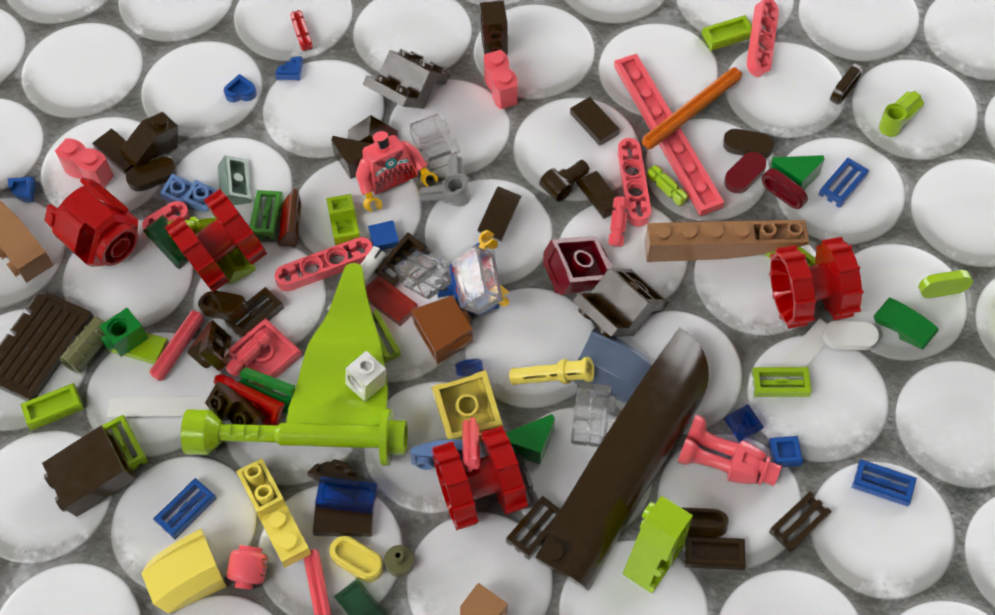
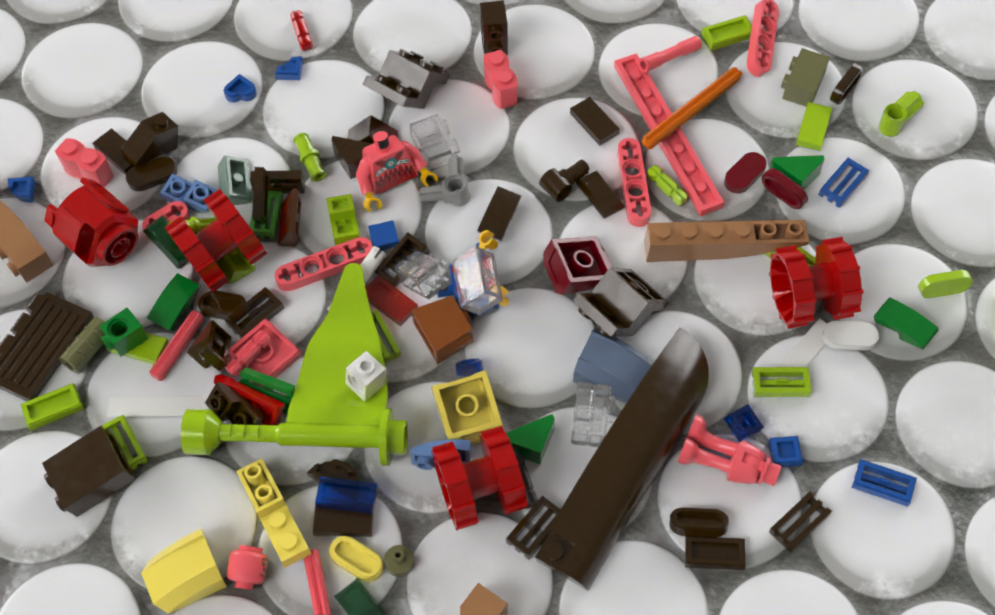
blue tile [153,478,217,540] -> none
coral axle [462,417,480,472] -> none
light yellow pin [509,357,594,385] -> none
coral axle [608,196,629,247] -> none
lime wedge [622,495,693,593] -> none
dark brown tile [723,129,774,158] -> none
none -> green slope [147,273,201,331]
none -> dark brown tile [250,170,305,194]
none -> dark brown tile [252,167,269,224]
none -> lime pin [293,132,327,182]
none -> coral piece [638,36,702,73]
none -> olive brick [781,48,830,107]
none -> lime tile [796,102,832,151]

